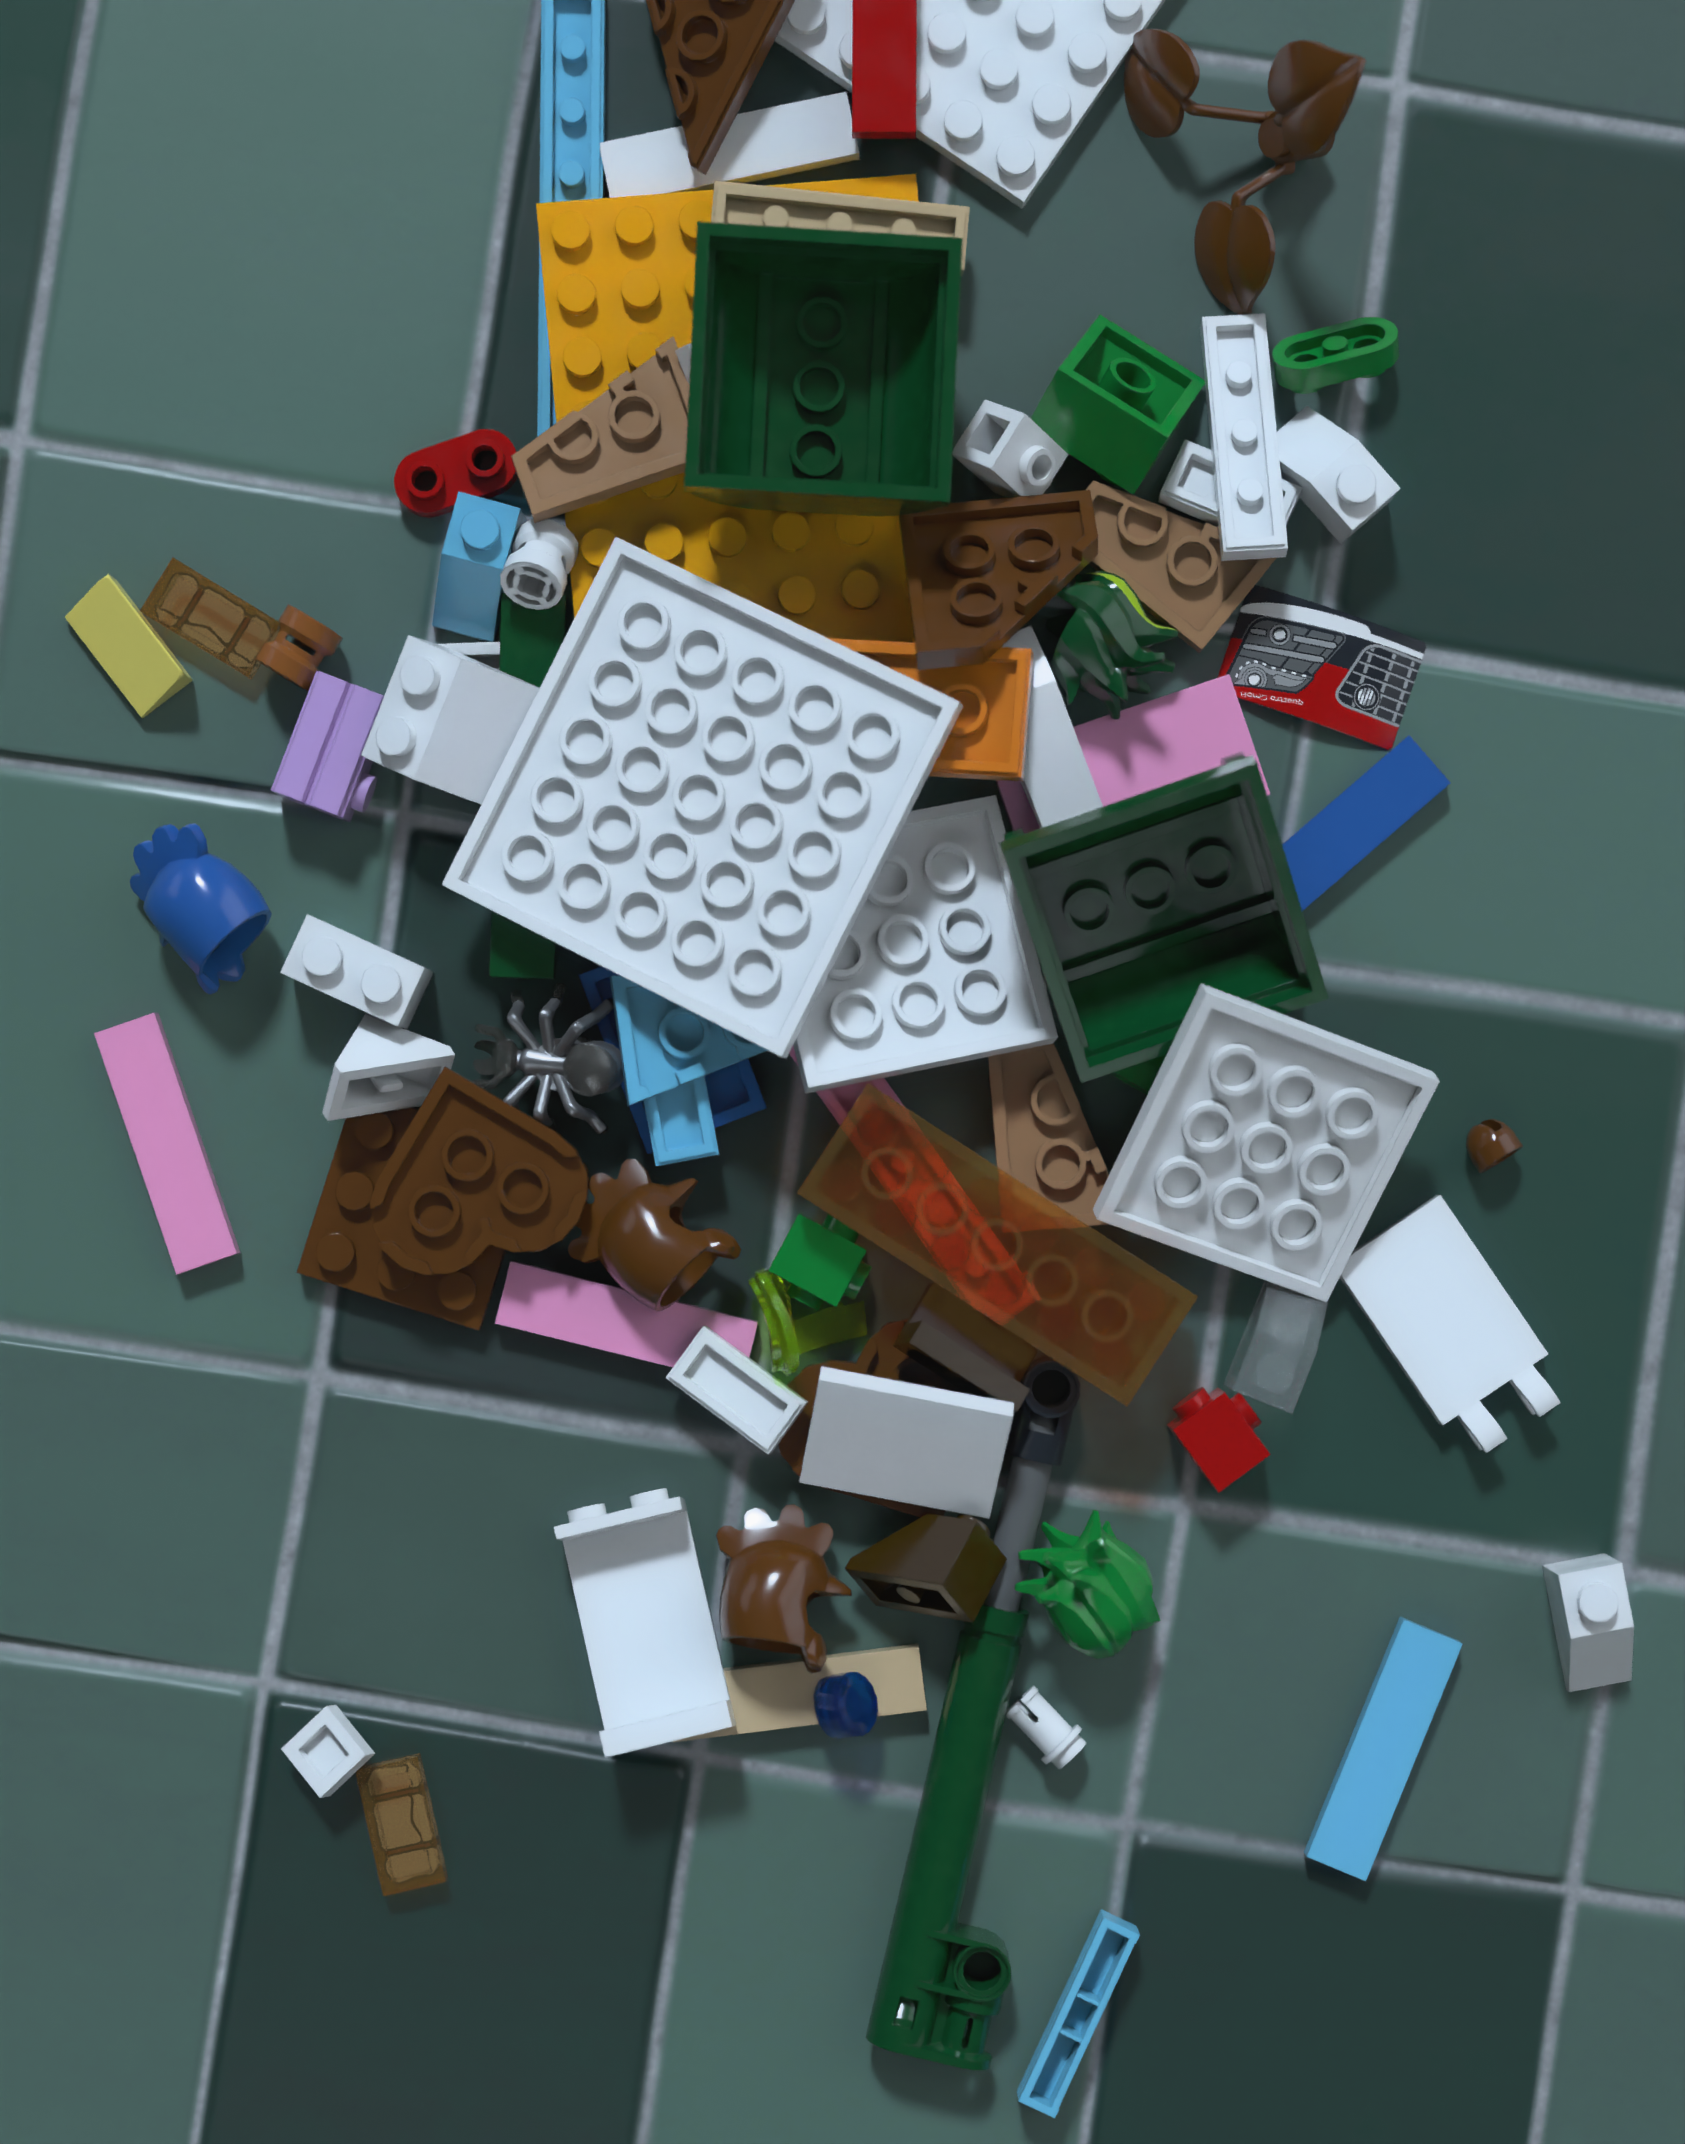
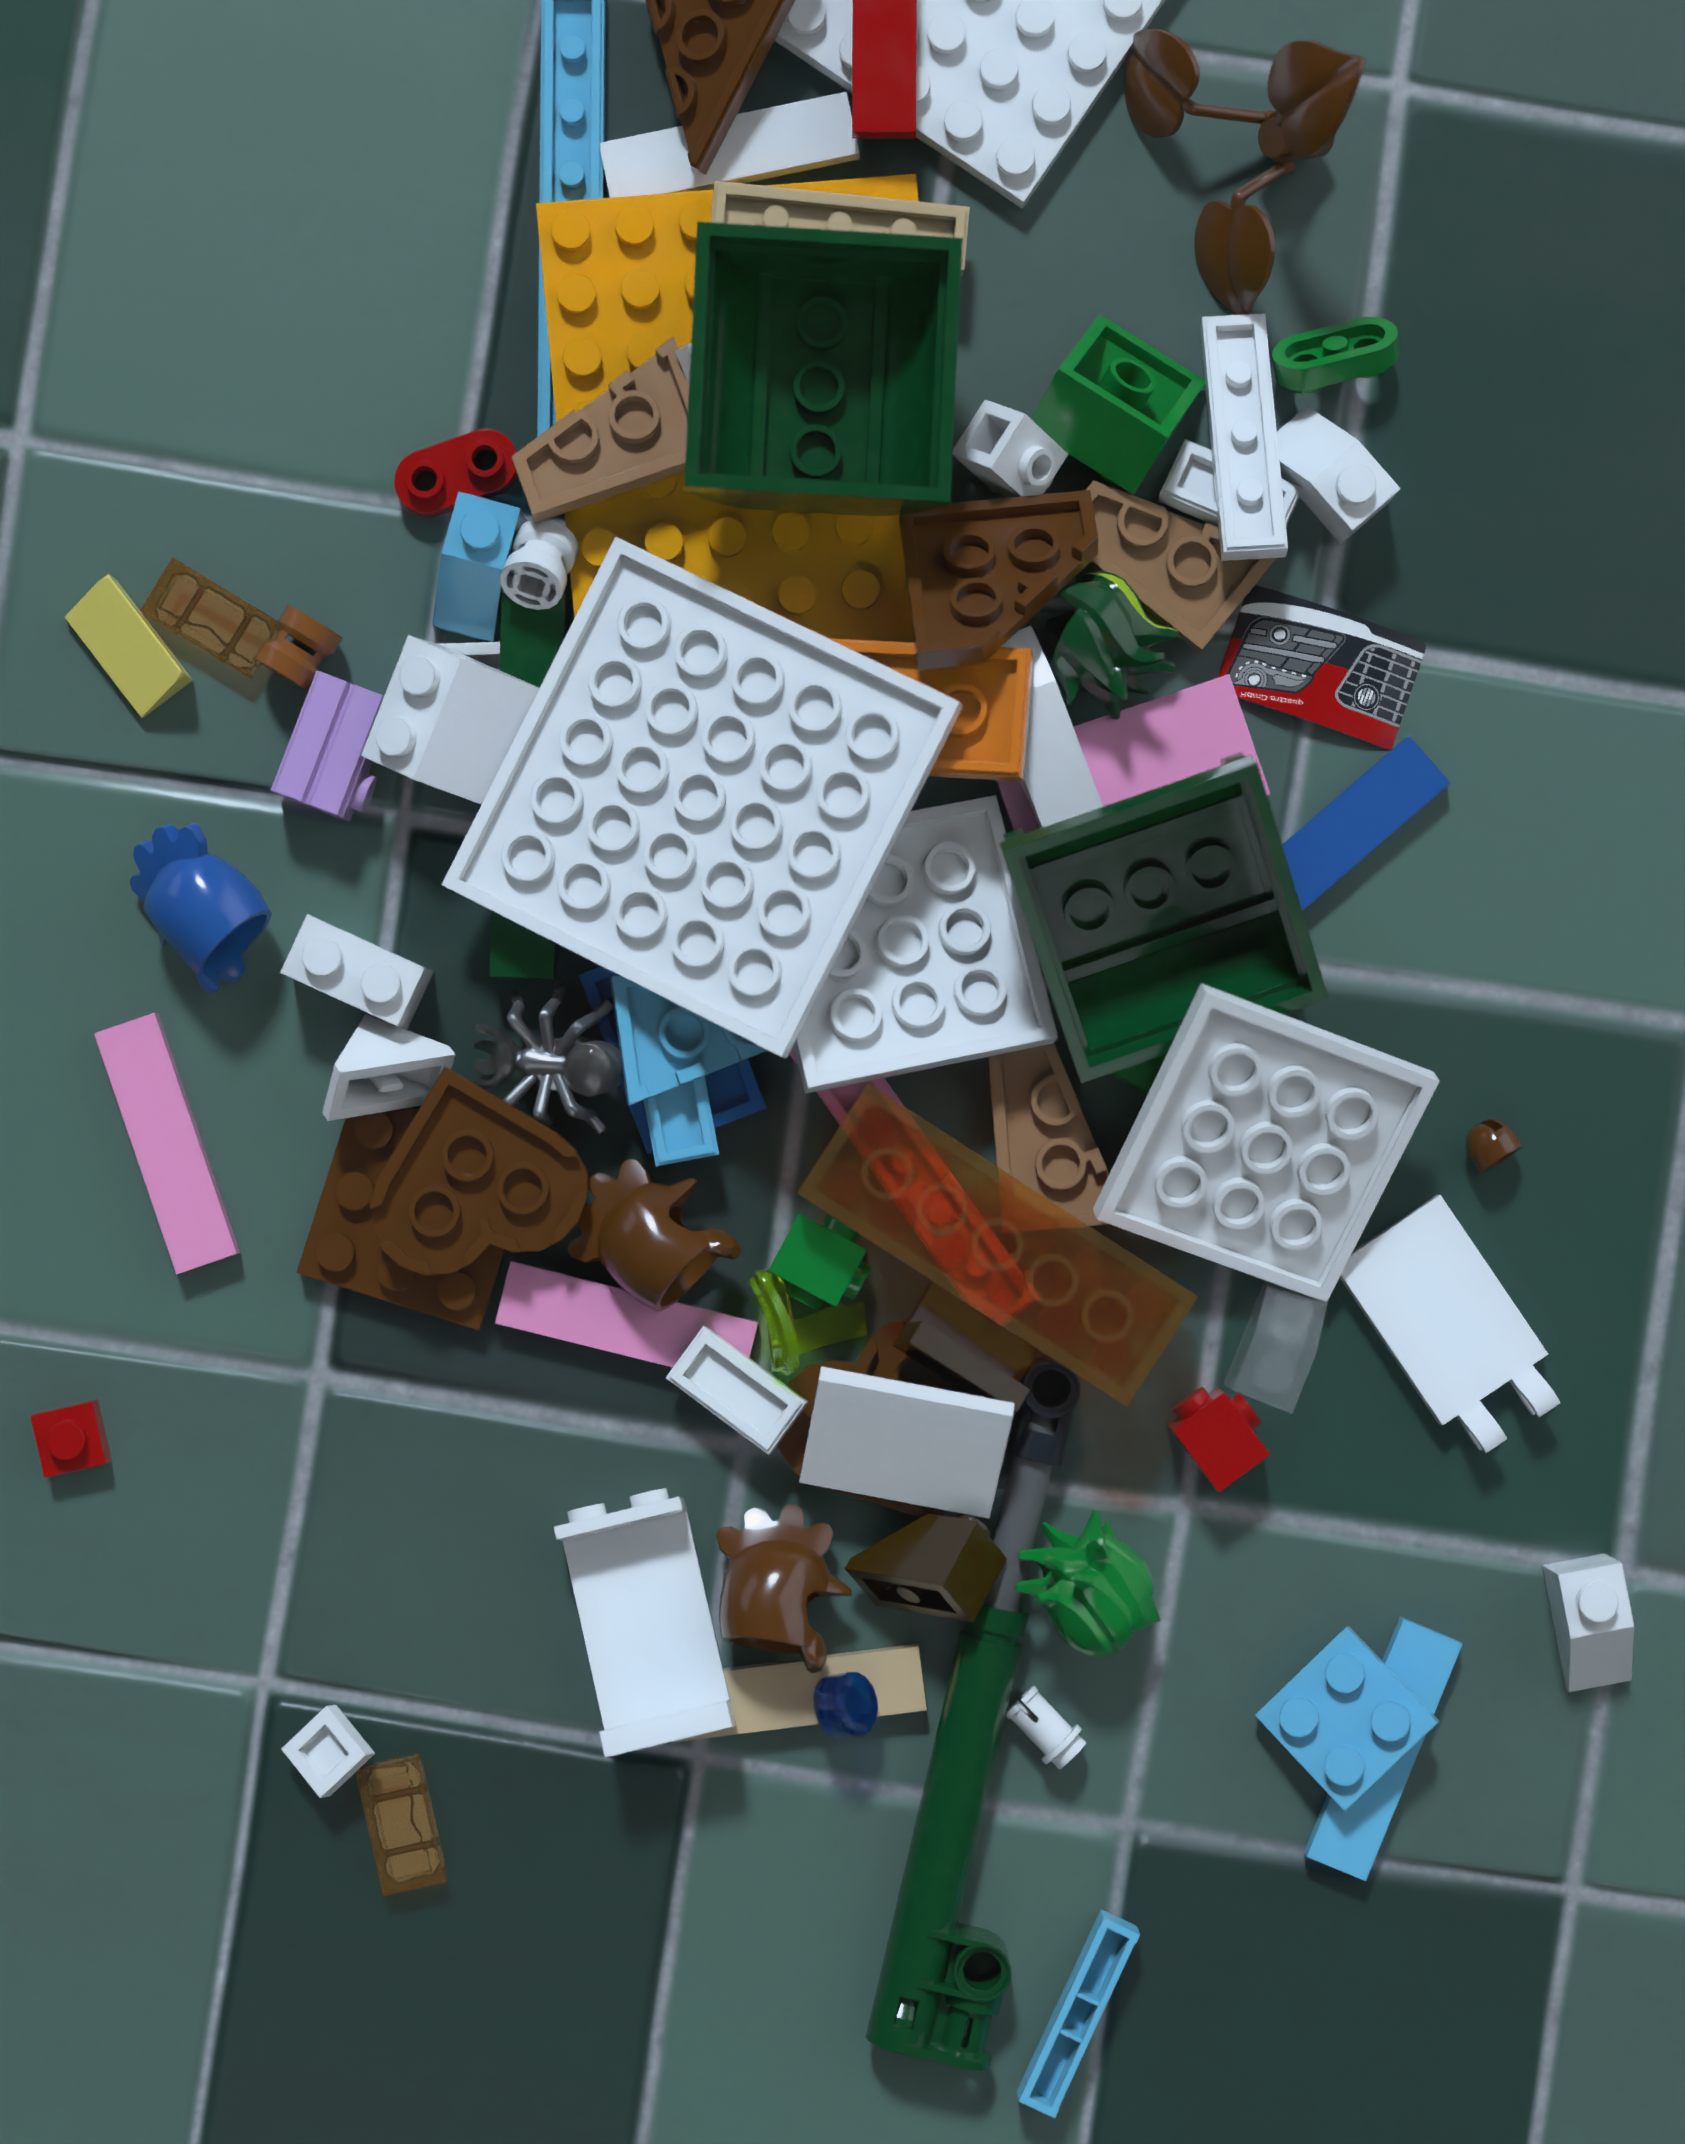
none -> red plate [30,1399,112,1478]
none -> medium azure plate [1255,1626,1440,1811]

